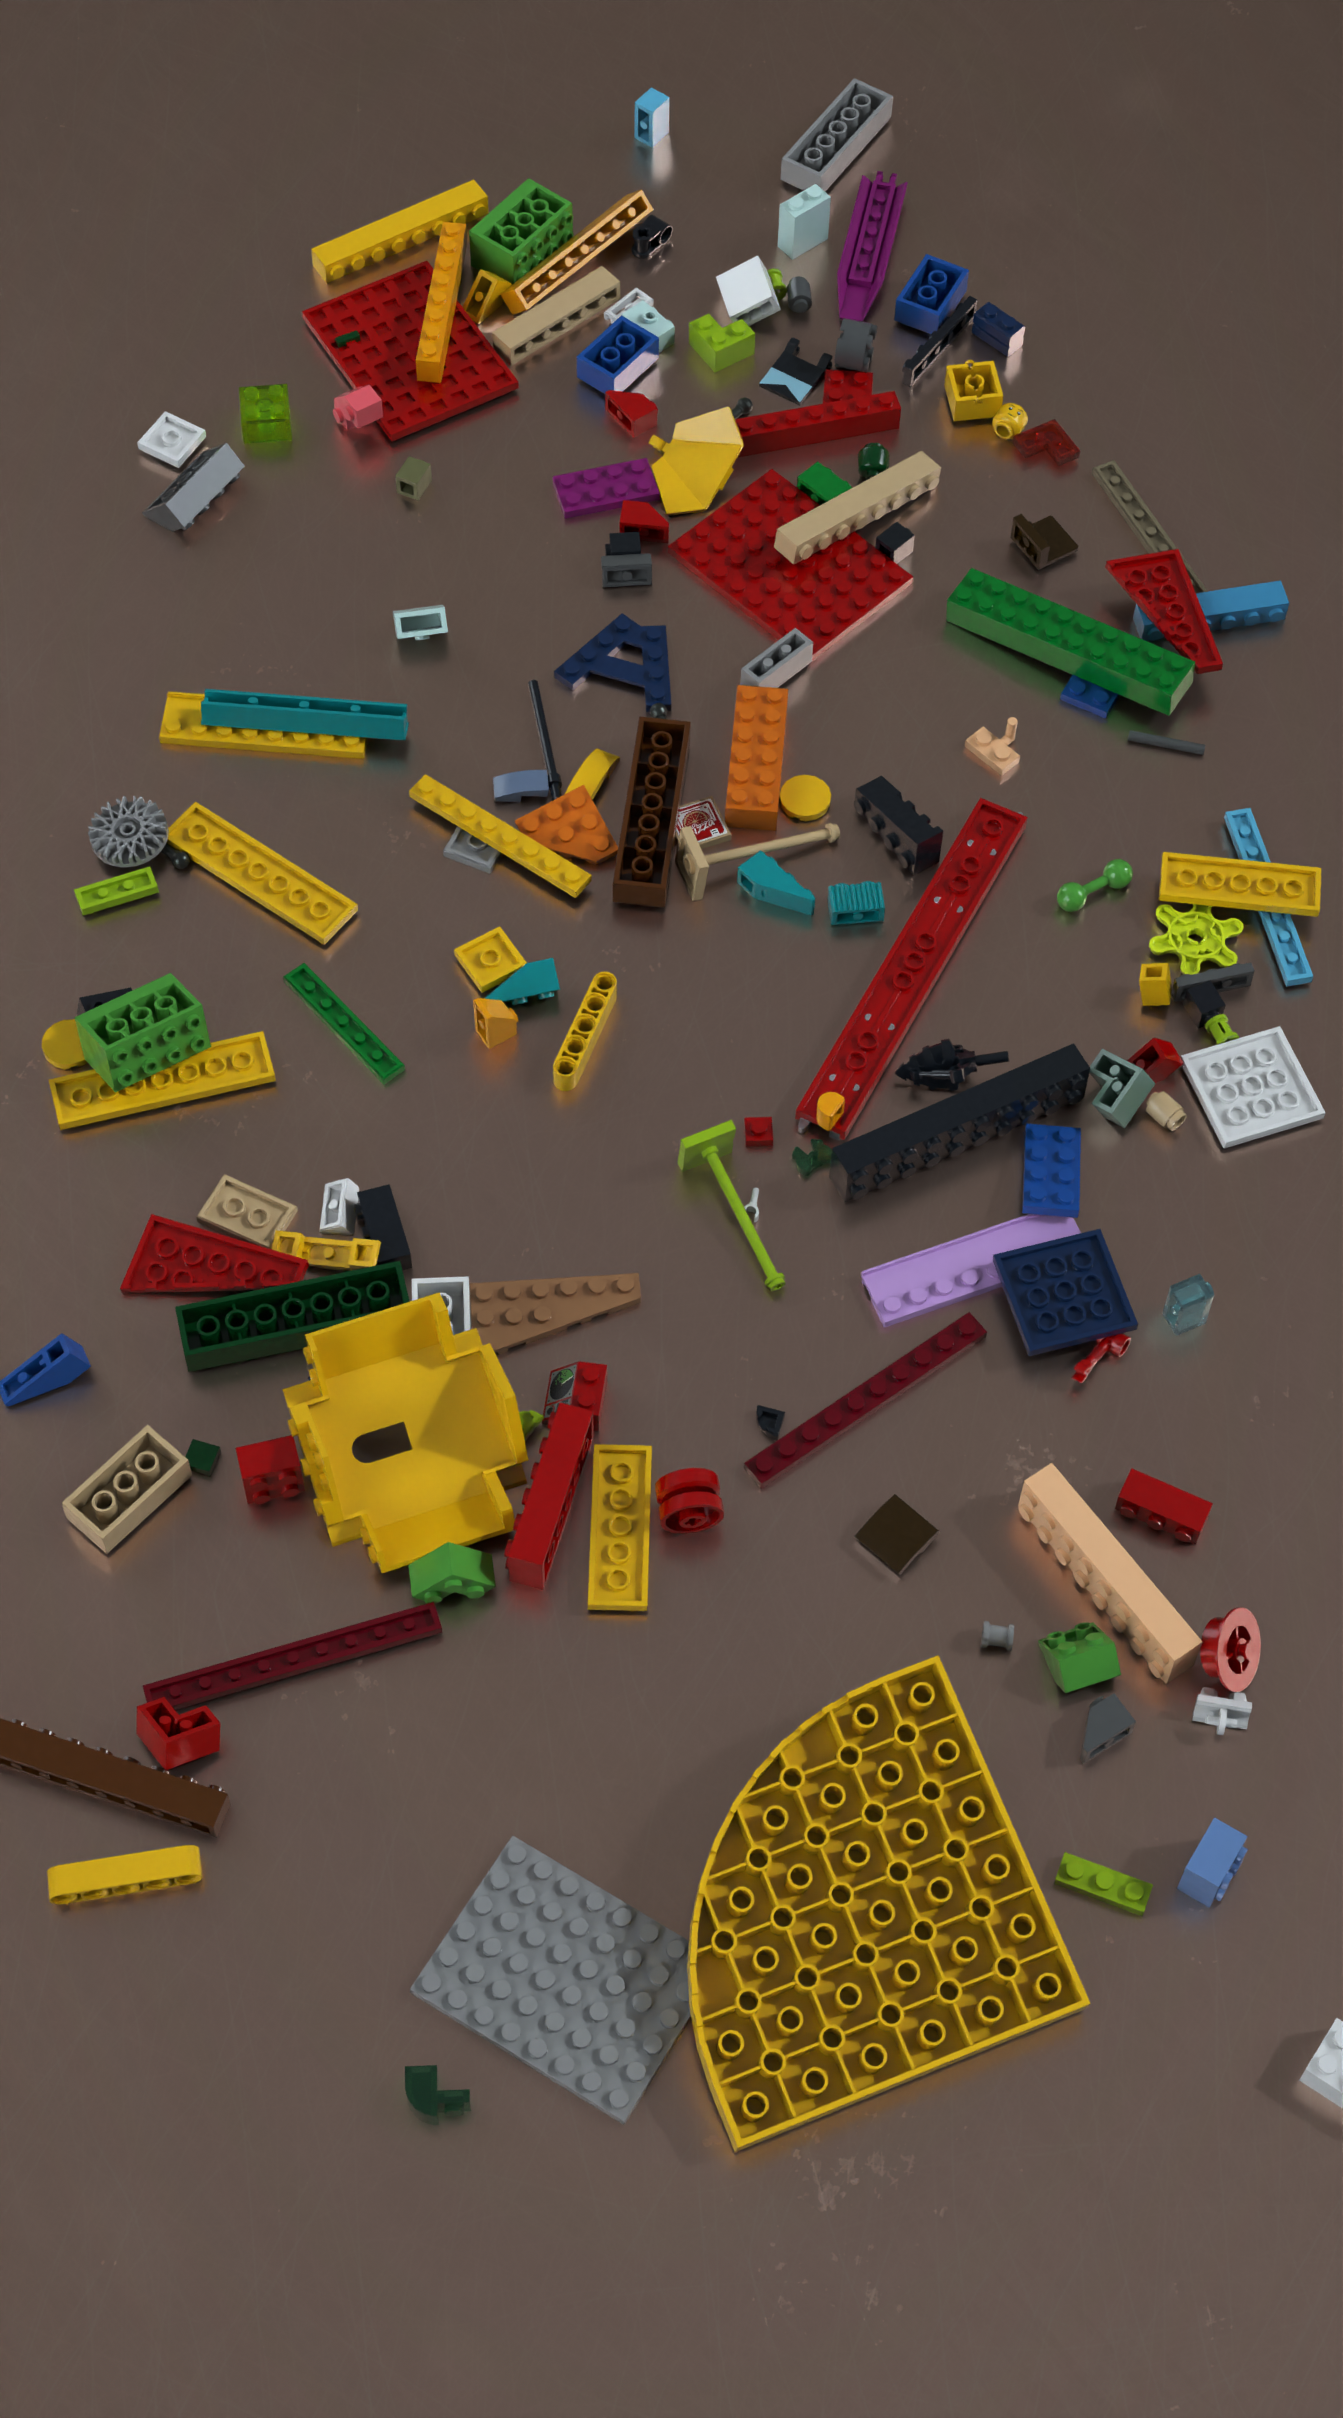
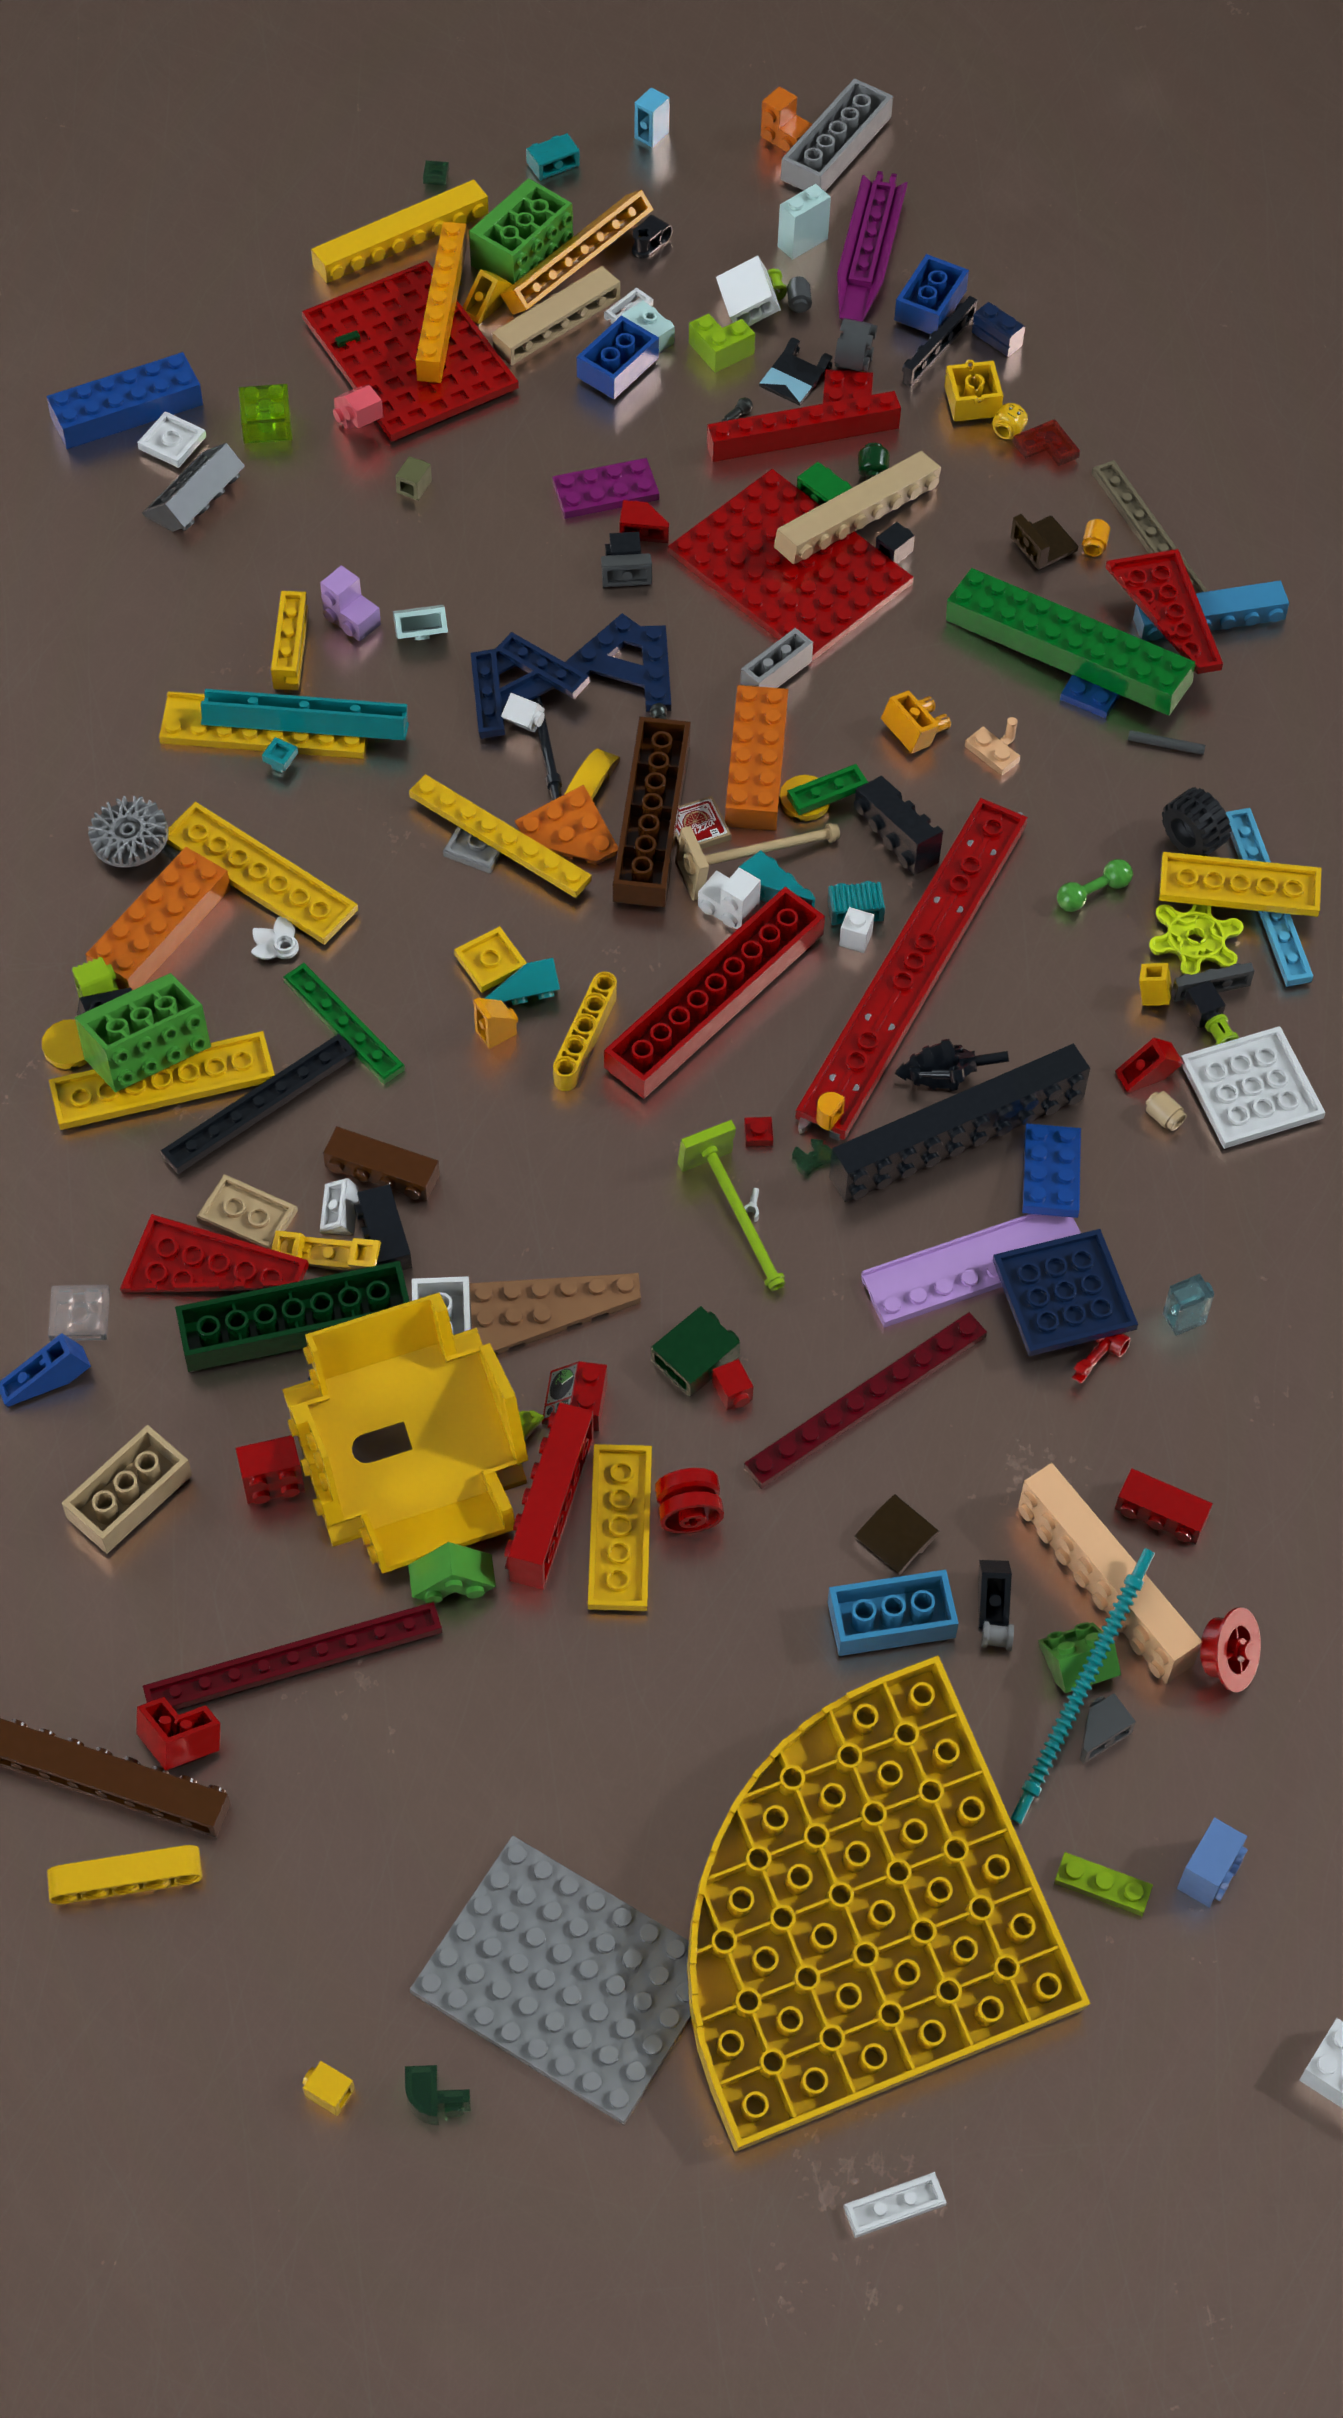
lime plate [74,866,159,916] -> none
dark green tile [185,1439,221,1476] -> none
sand blue slope [493,770,549,802] -> none
red slope [605,390,658,438] -> none
yellow panel [649,406,744,516] -> none
black tile [756,1405,785,1441] -> none
sand green brick [1089,1048,1155,1128] -> none
white hips [1192,1687,1252,1735] -> none
none -> blue brick [46,352,203,449]
none -> clear plate [48,1285,110,1341]
none -> lime brick [72,957,119,998]
none -> orange brick [85,847,231,990]
none -> black plate [161,1034,356,1174]
none -> white plate [251,916,299,960]
none -> teal tile [262,737,298,773]
none -> yellow brick [271,591,309,690]
none -> yellow brick [302,2061,355,2116]
none -> lavender brick [320,565,381,641]
none -> reddish brown brick [323,1126,440,1201]
none -> clear green plate [423,160,449,185]
none -> dark blue plate [471,632,590,739]
none -> white brick [501,693,545,733]
none -> teal brick [526,133,580,181]
none -> red brick [604,887,825,1099]
none -> dark green brick [651,1306,740,1397]
none -> white brick [698,868,761,929]
none -> red brick [712,1359,754,1410]
none -> orange brick [761,86,812,152]
none -> green plate [787,764,868,815]
none -> dark azure brick [827,1569,959,1656]
none -> white brick [839,907,874,953]
none -> white tile [843,2172,947,2238]
none -> light orange brick [881,690,951,754]
none -> black slope [978,1560,1012,1629]
none -> teal hose [1010,1548,1155,1824]
none -> light orange brick [1082,519,1110,557]
none -> black tyre [1162,787,1231,856]

